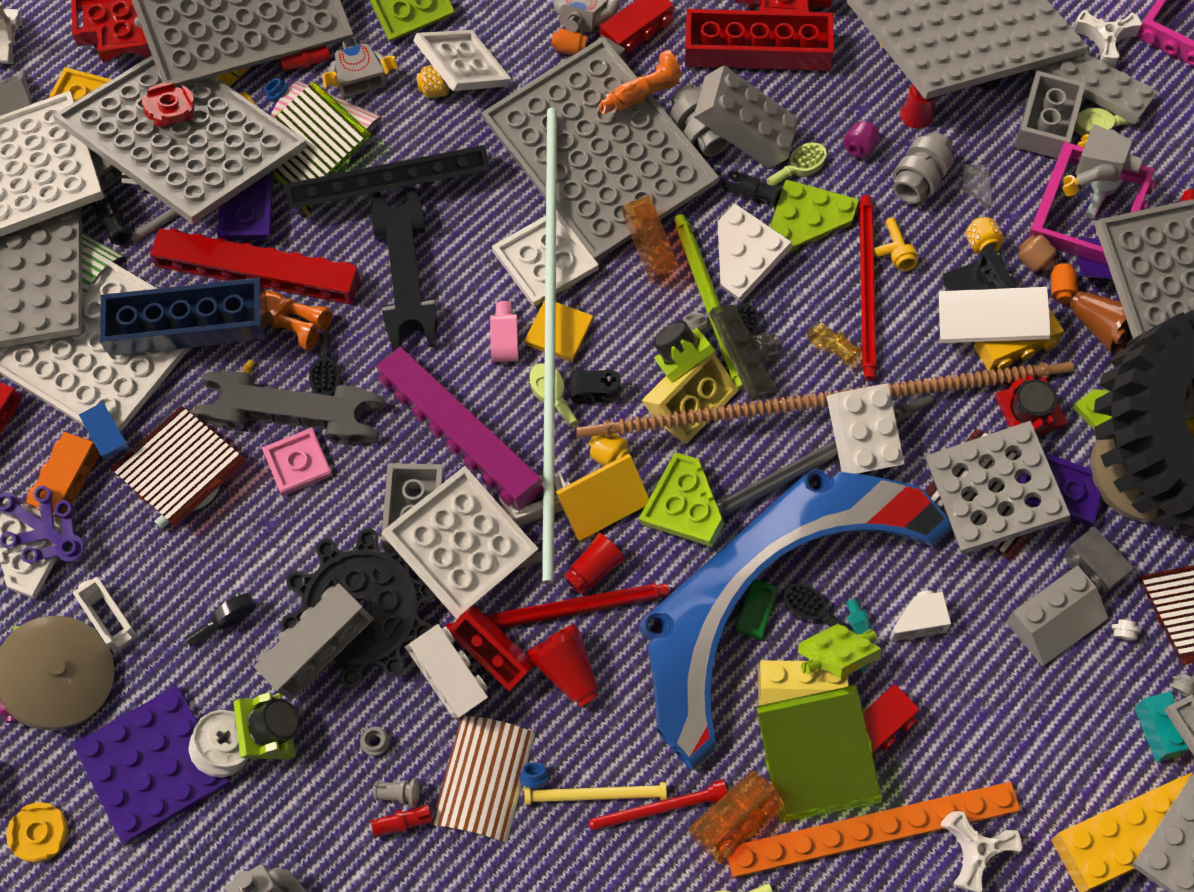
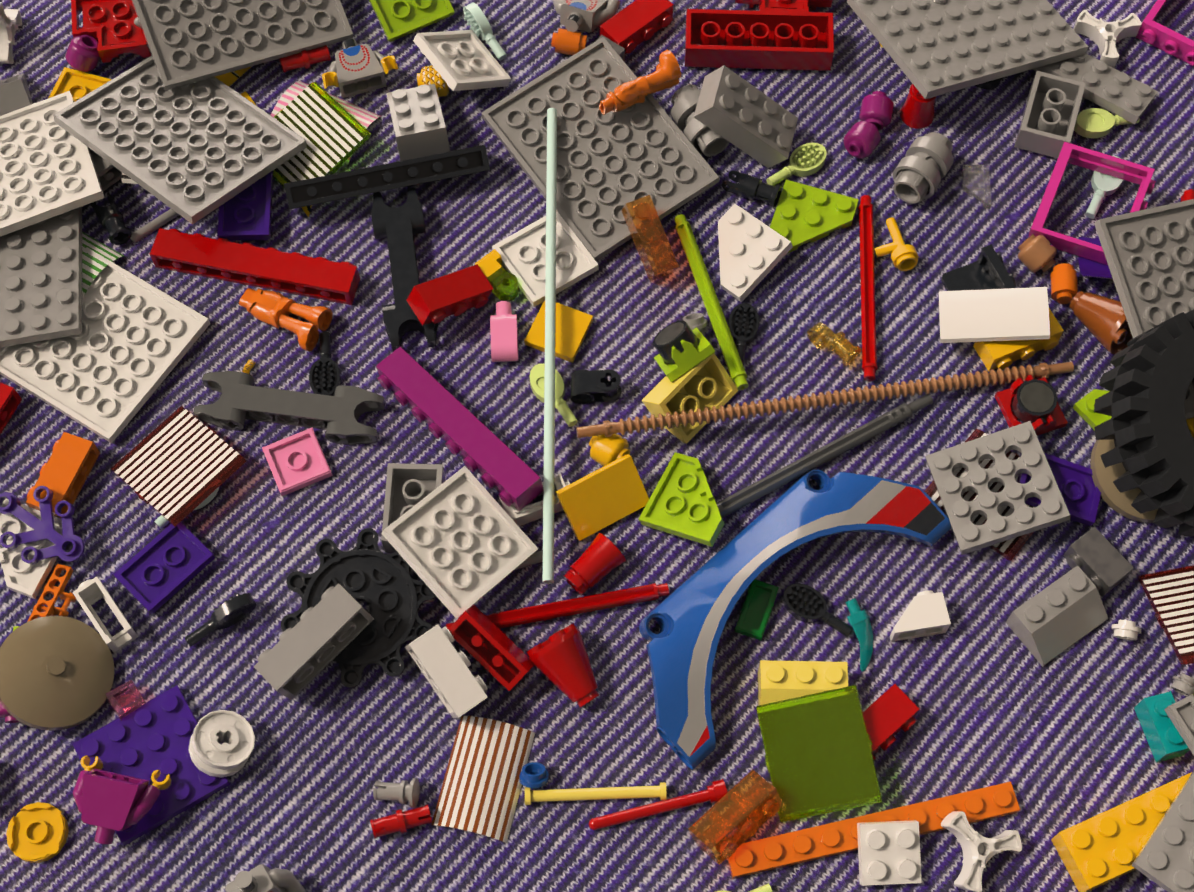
blue tile [79,402,129,460] -> none
dark blue brick [100,278,267,356] -> none
red plate [142,83,194,127] -> none
piece [233,692,300,760] -> none
blue plate [264,78,288,101] -> none
light grey plate [360,727,390,756] -> none
clear smoke plate [709,305,783,401] -> none
lime plate [798,624,881,678] -> none
white brick [826,383,904,474] -> none
yellow head [965,217,1004,255] -> none
light grey torso [1062,124,1143,196] -> none
none -> orange piece [27,564,76,622]
none -> magenta head [65,35,100,72]
none -> magenta torso [73,756,171,844]
none -> clear pink plate [105,680,146,721]
none -> dark purple plate [113,519,215,615]
none -> light grey brick [386,84,450,161]
none -> red brick [406,264,493,326]
none -> light aqua piece [463,2,507,61]
none -> clear neon green leg [475,249,518,302]
none -> white plate [857,820,922,886]
none -> magenta head [859,91,894,130]

